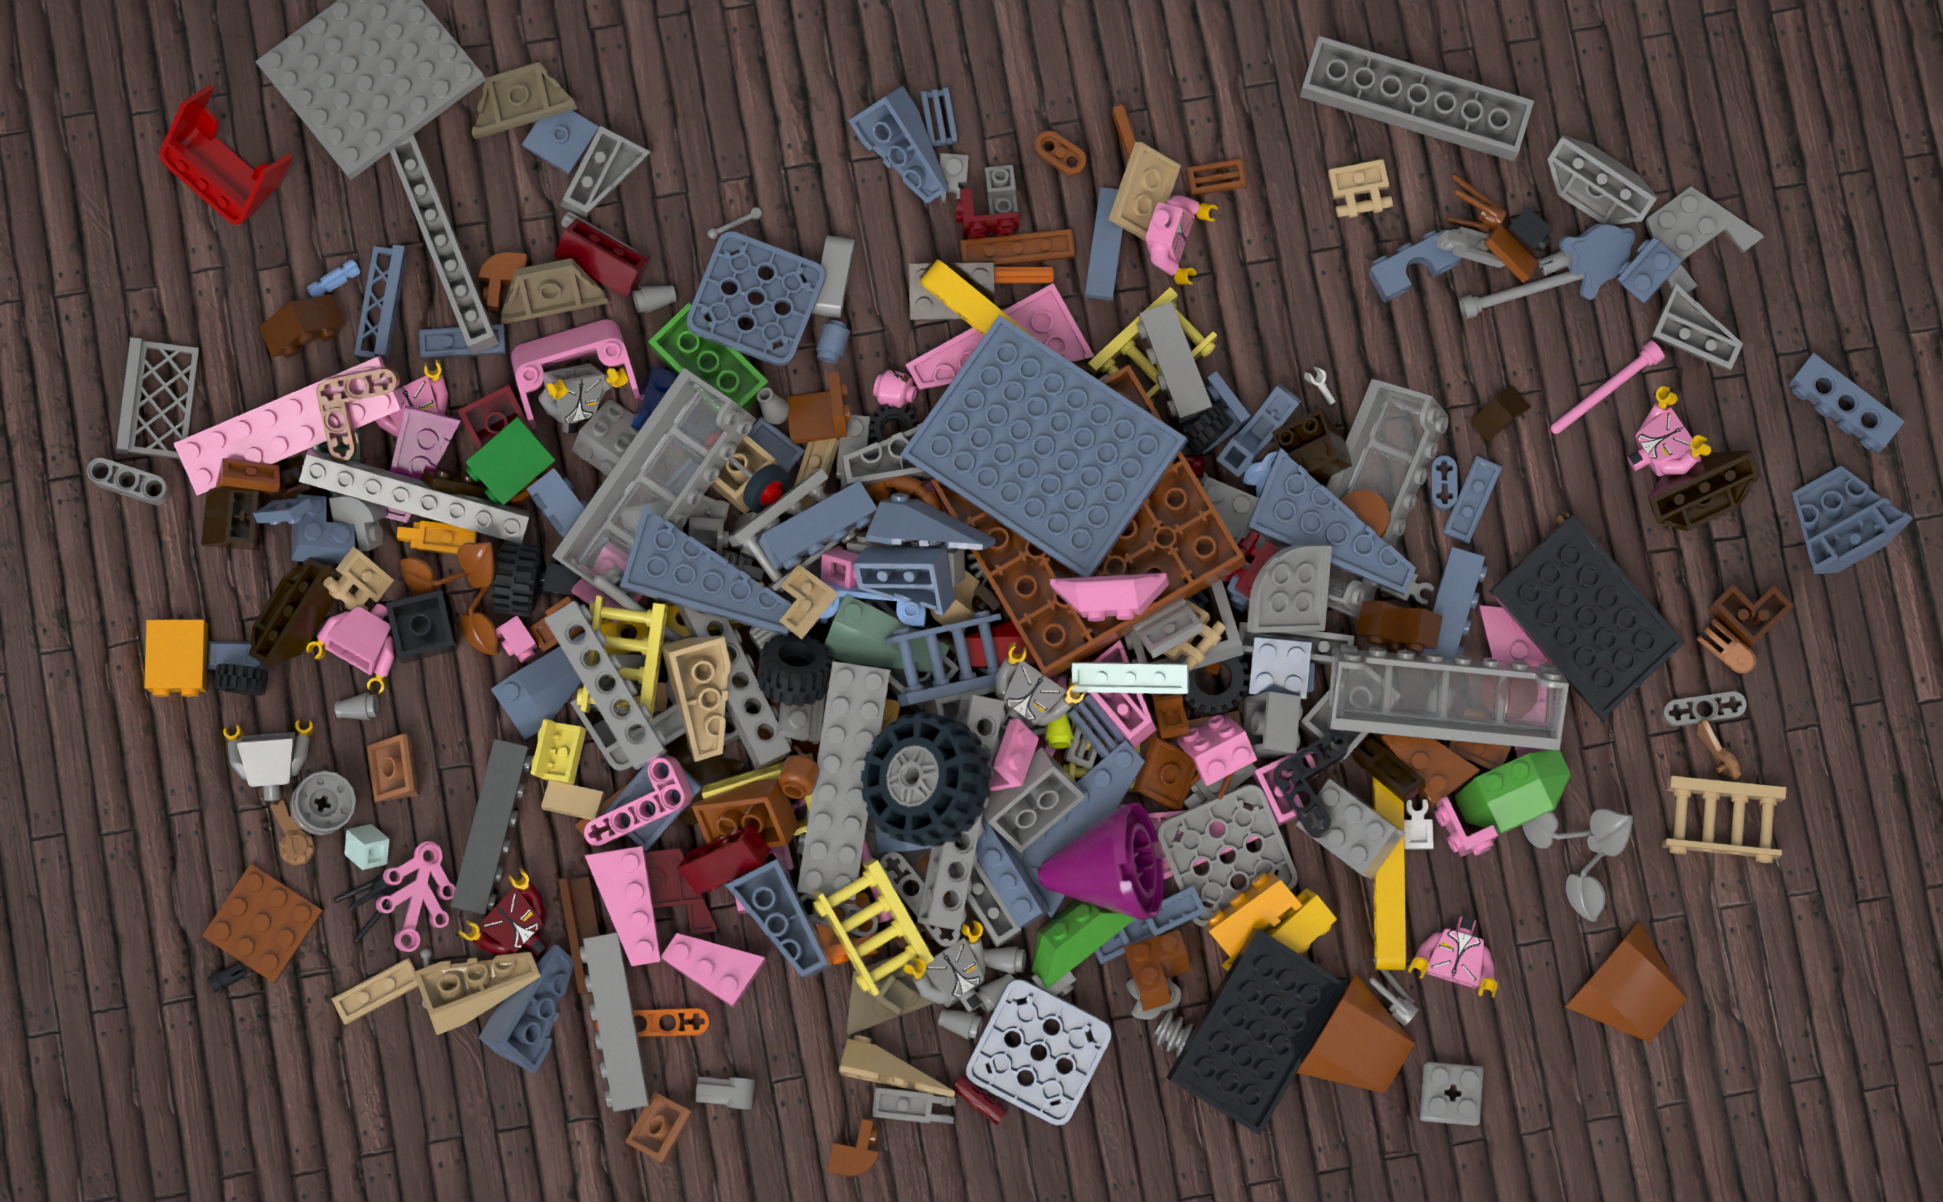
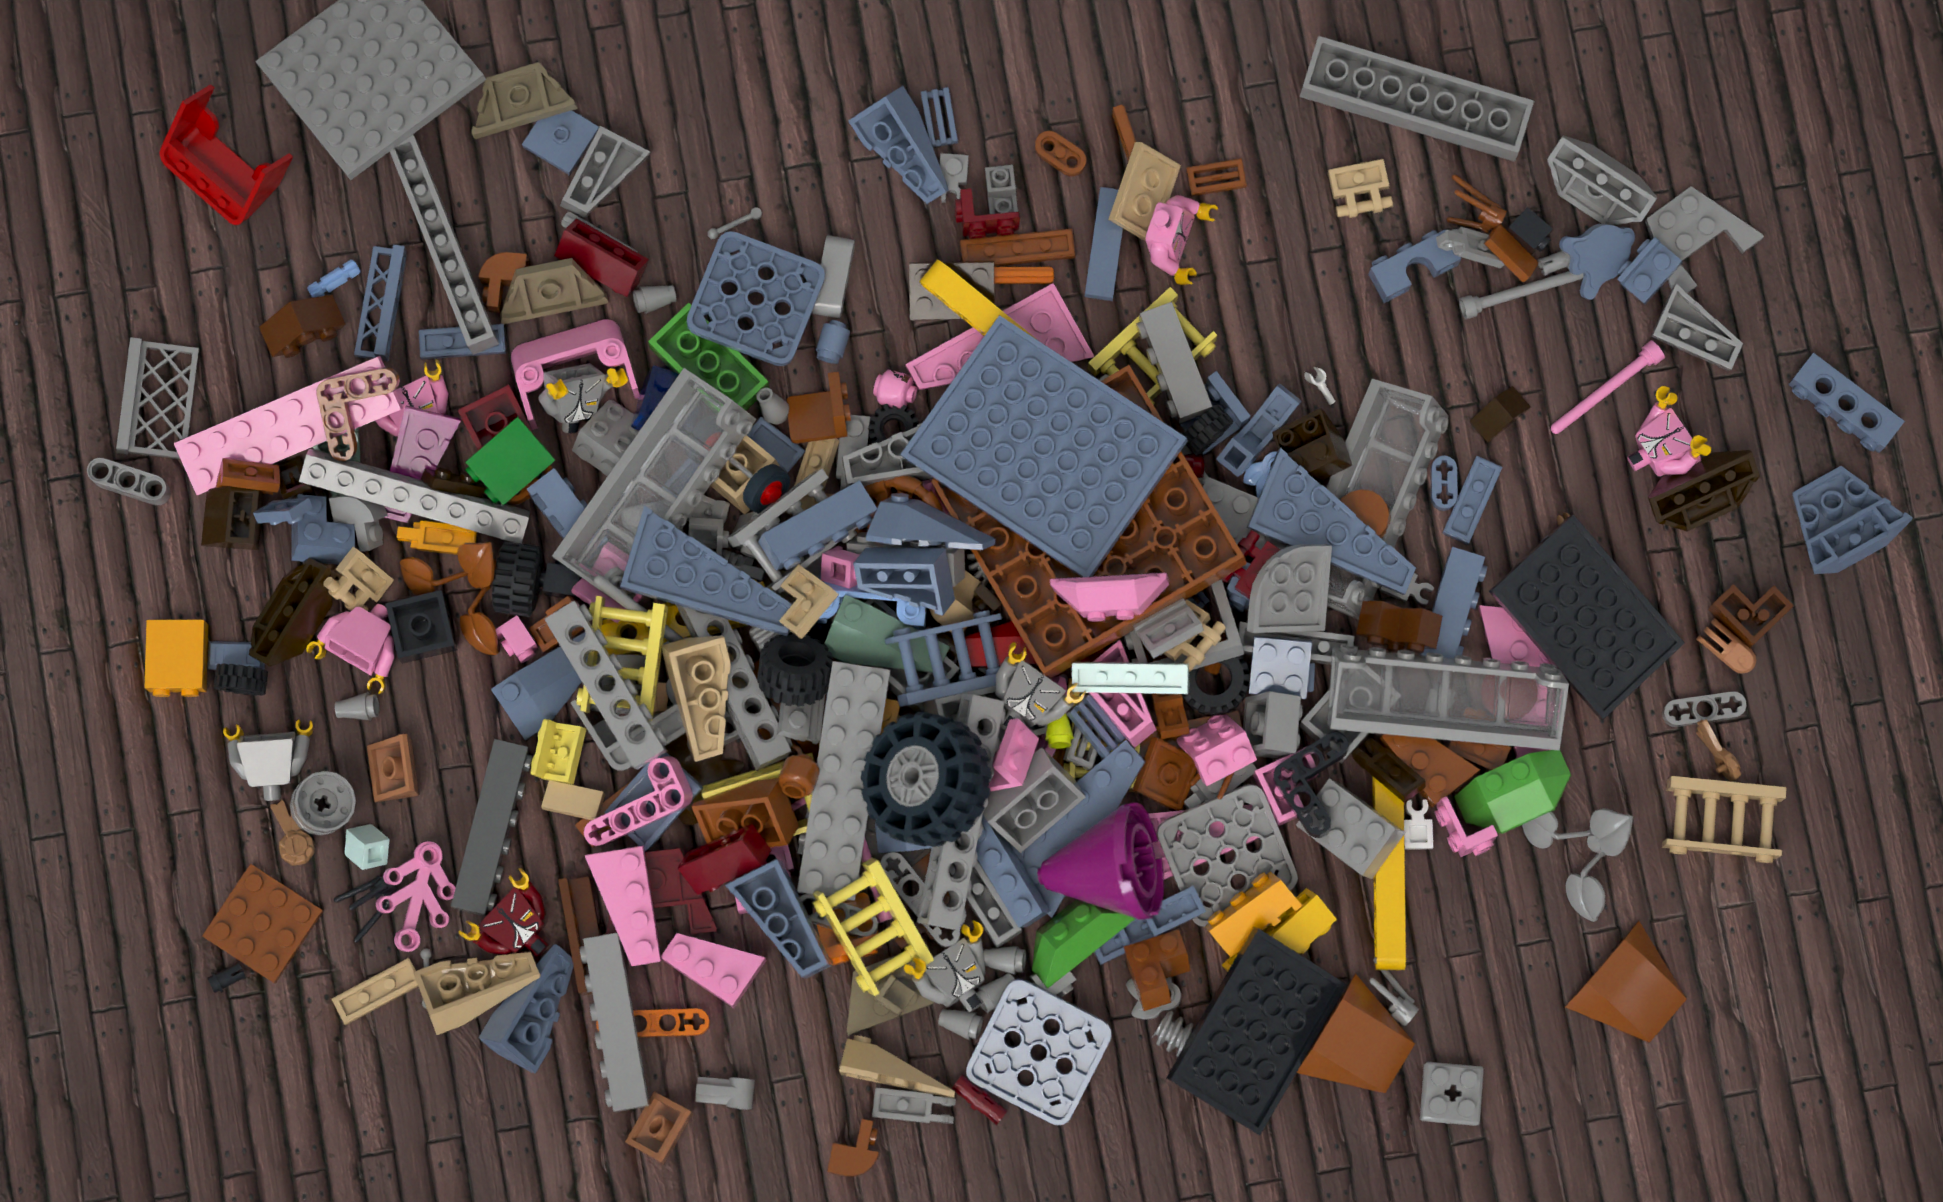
bright pink torso [1408,916,1498,998] -> none

